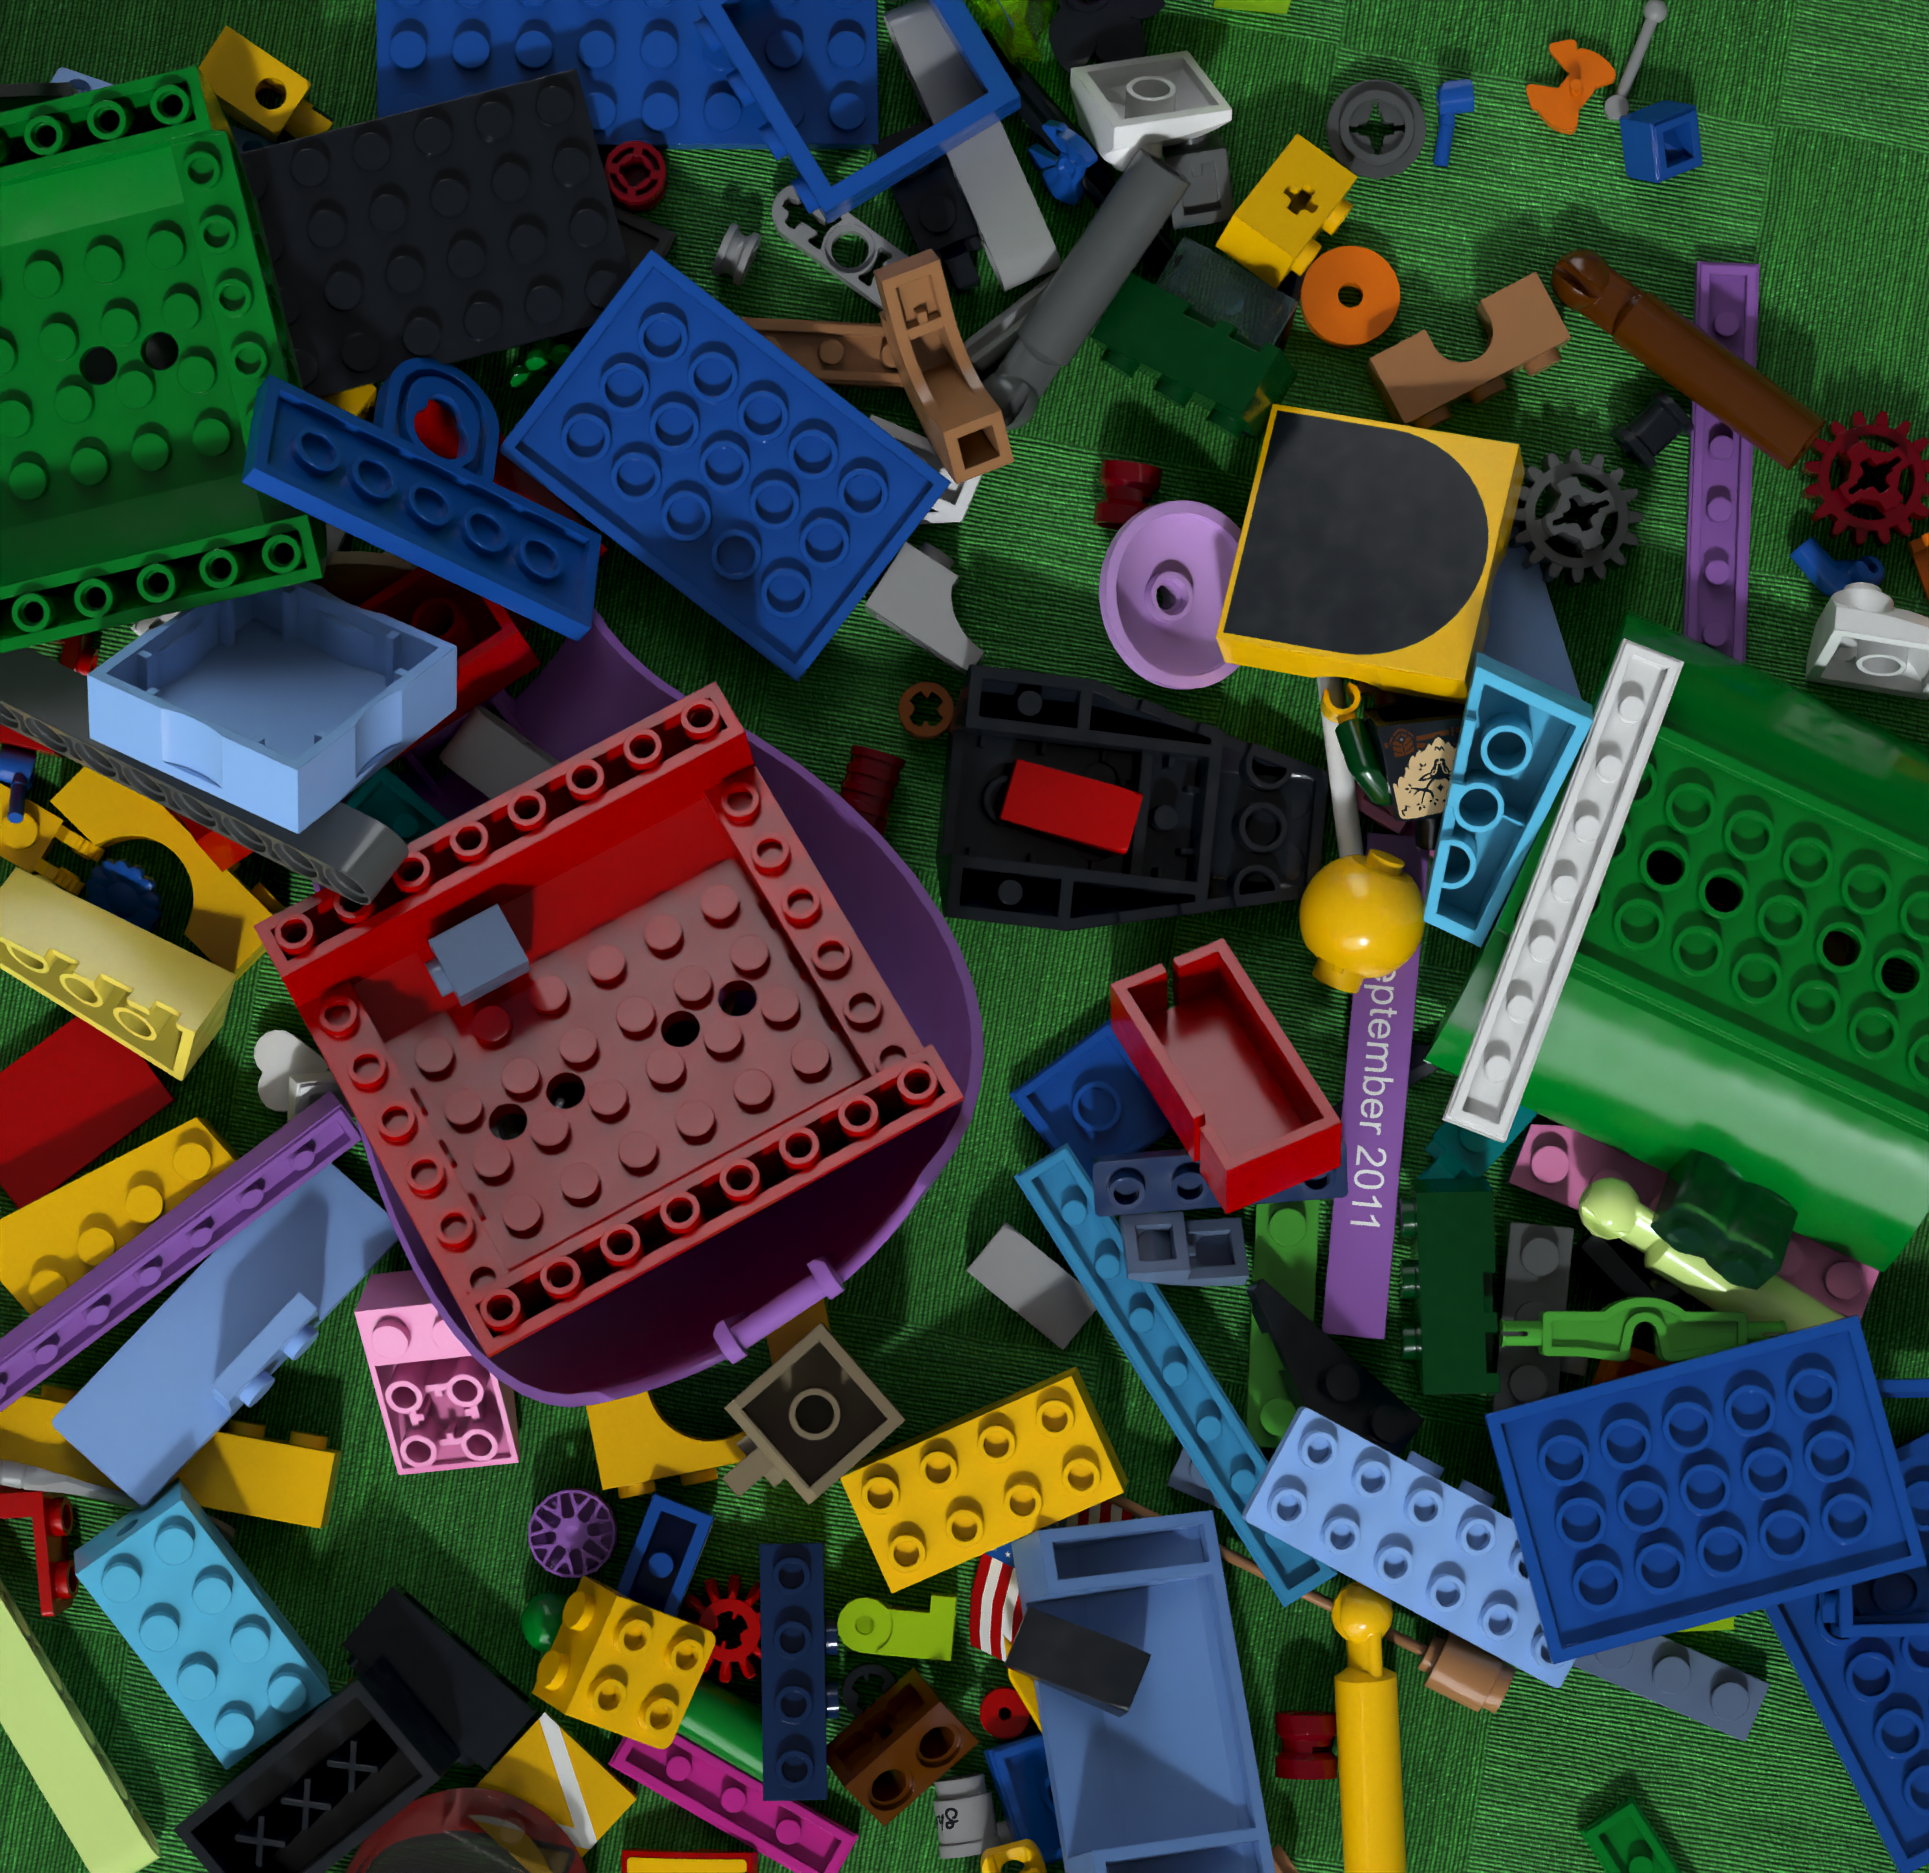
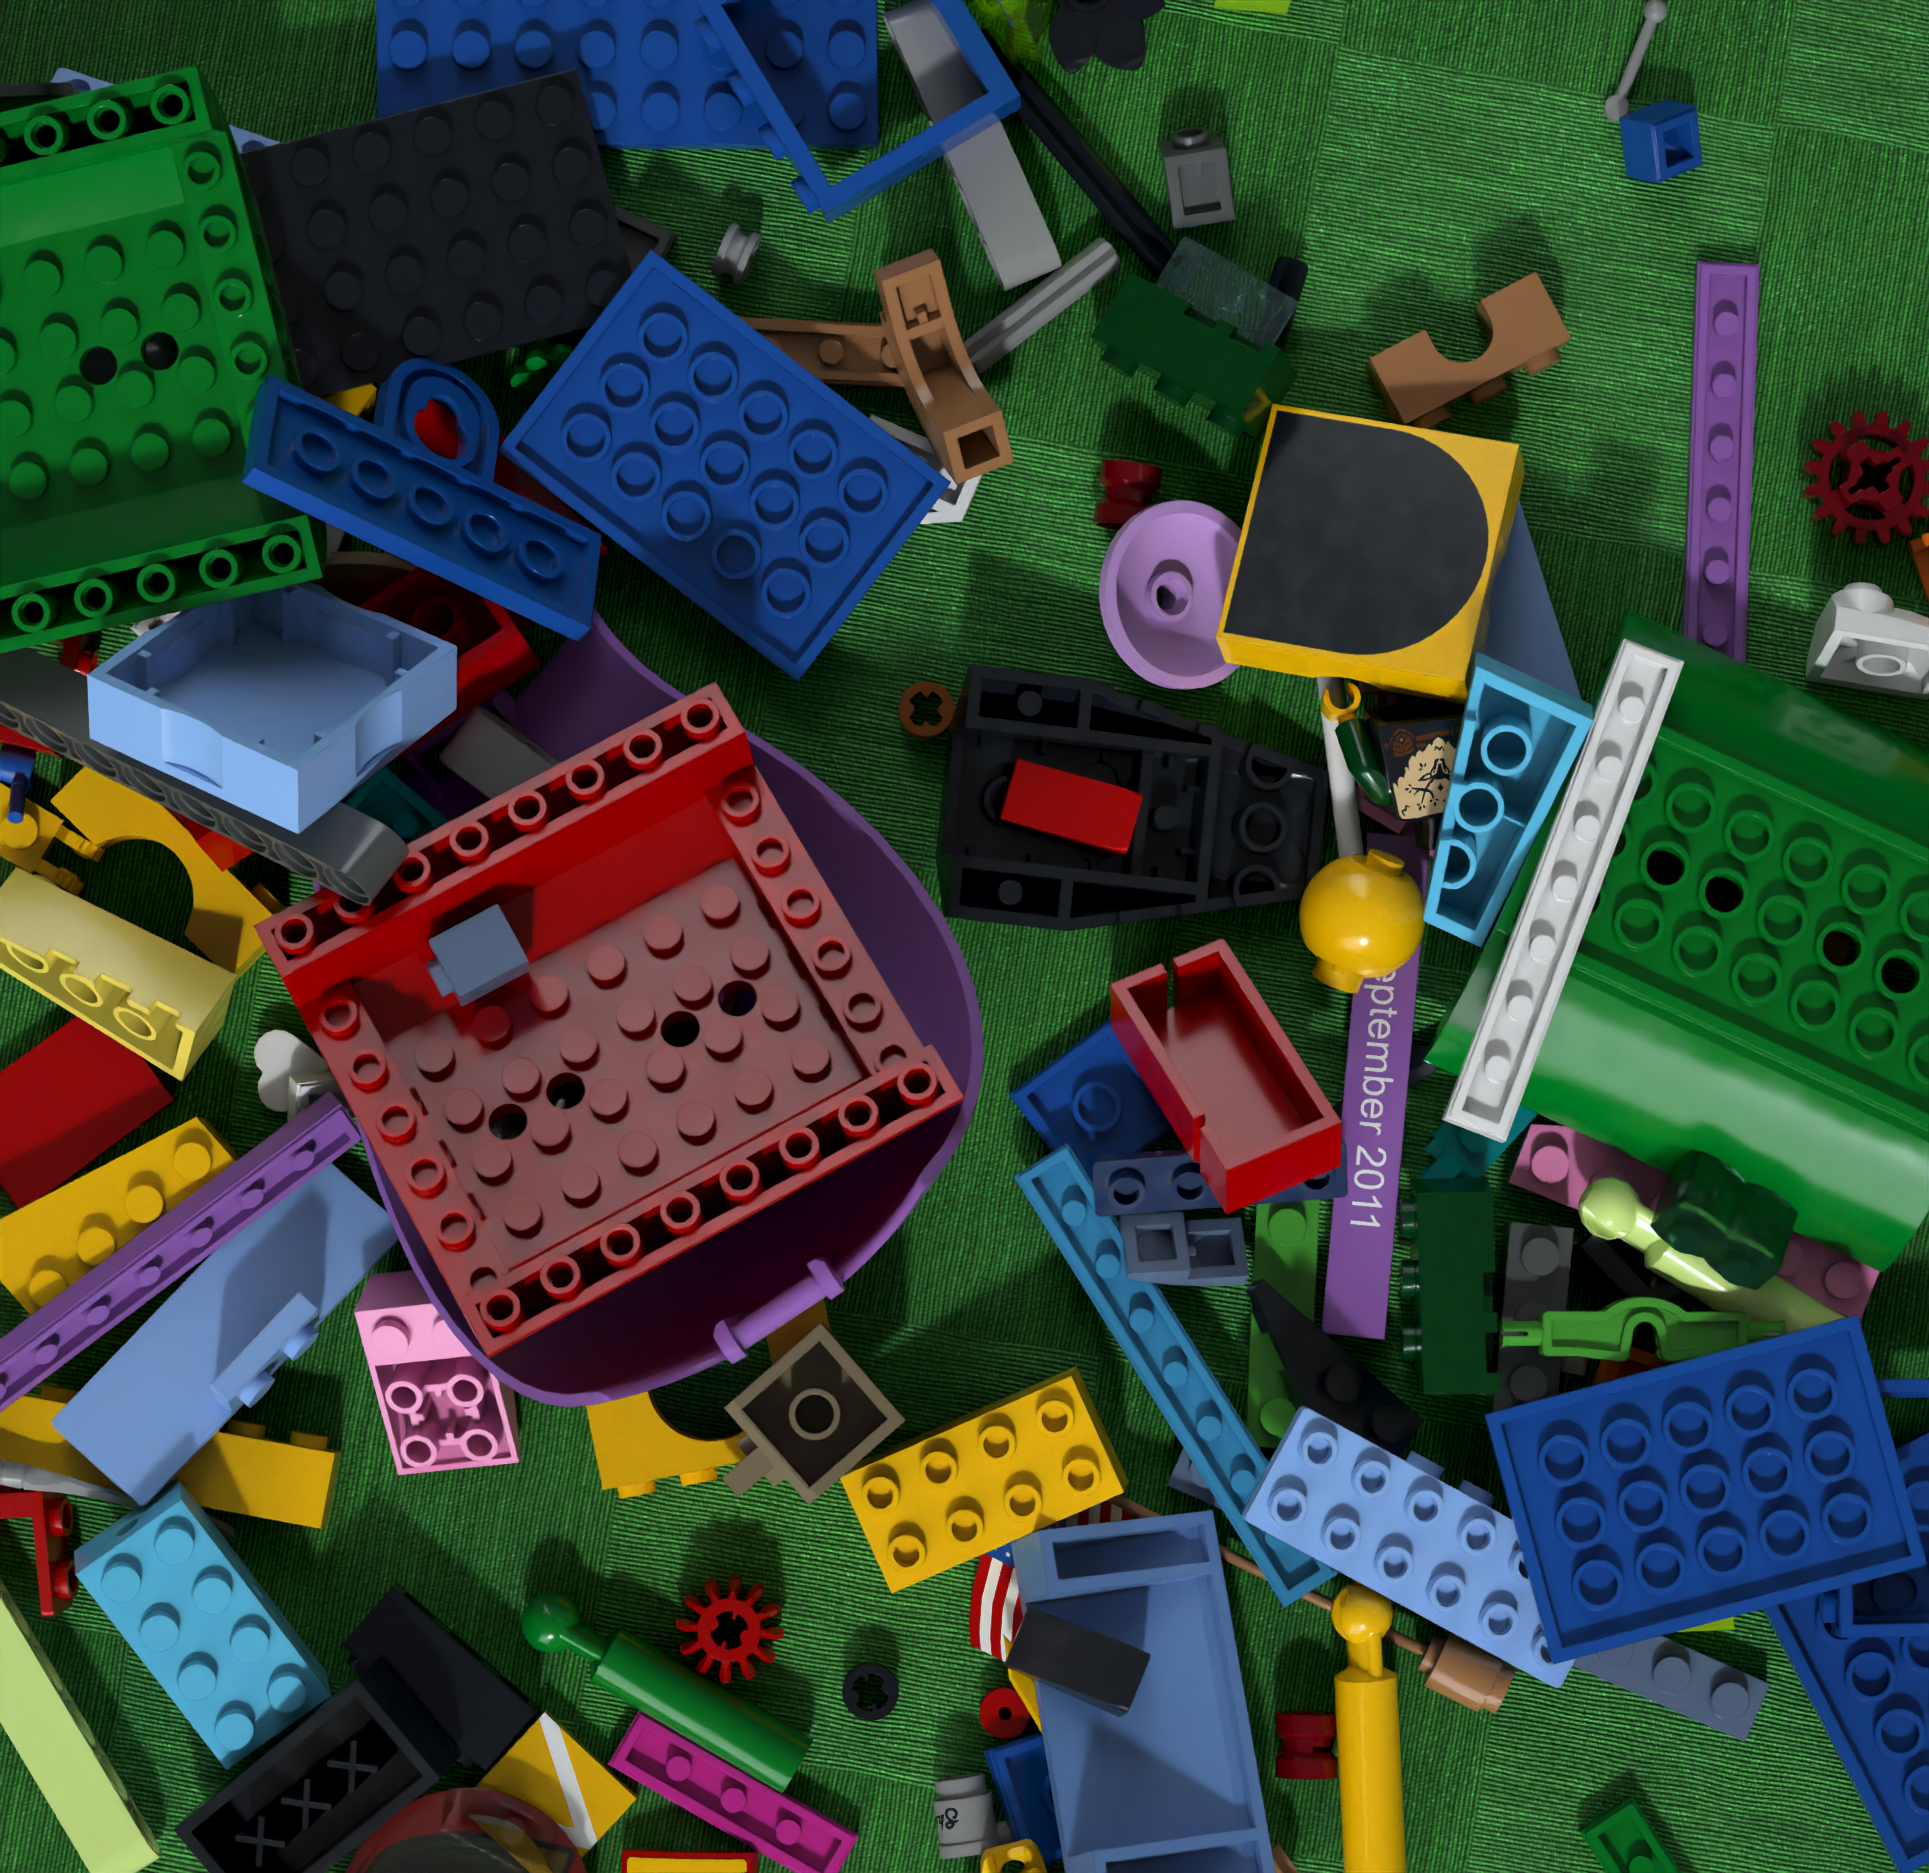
blue piece [85,858,162,933] -> none
yellow torso [199,25,335,144] -> none
medium lavender wheel [528,1488,618,1578] -> none
yellow bracket [532,1575,716,1749] -> none
dark red wheel [604,141,668,214] -> none
blue brick [616,1490,716,1617] -> none
dark blue bracket [759,1542,839,1801] -> none
light grey beam [772,185,909,311] -> none
reddish brown brick [826,1667,979,1827] -> none
lime leg [837,1592,958,1661] -> none
dark red hinge [840,745,906,836] -> none
light grey arch [865,542,984,676] -> none
black hinge [872,119,982,296] -> none
light grey slope [966,1222,1096,1350] -> none
dark grey piece [982,148,1191,431] -> none
blue piece [1027,120,1098,206] -> none
white slope [1070,50,1232,171] -> none
yellow brick [1215,133,1358,290] -> none
orange piece [1299,246,1400,348] -> none
dark grey gear [1326,79,1426,181] -> none
blue hand [1433,79,1474,167] -> none
dark grey gear [1508,449,1643,588] -> none
orange piece [1526,39,1616,135] -> none
reddish brown piece [1551,249,1826,471] -> none
black bush [1610,388,1694,472] -> none
blue arm [1789,535,1885,598] -> none

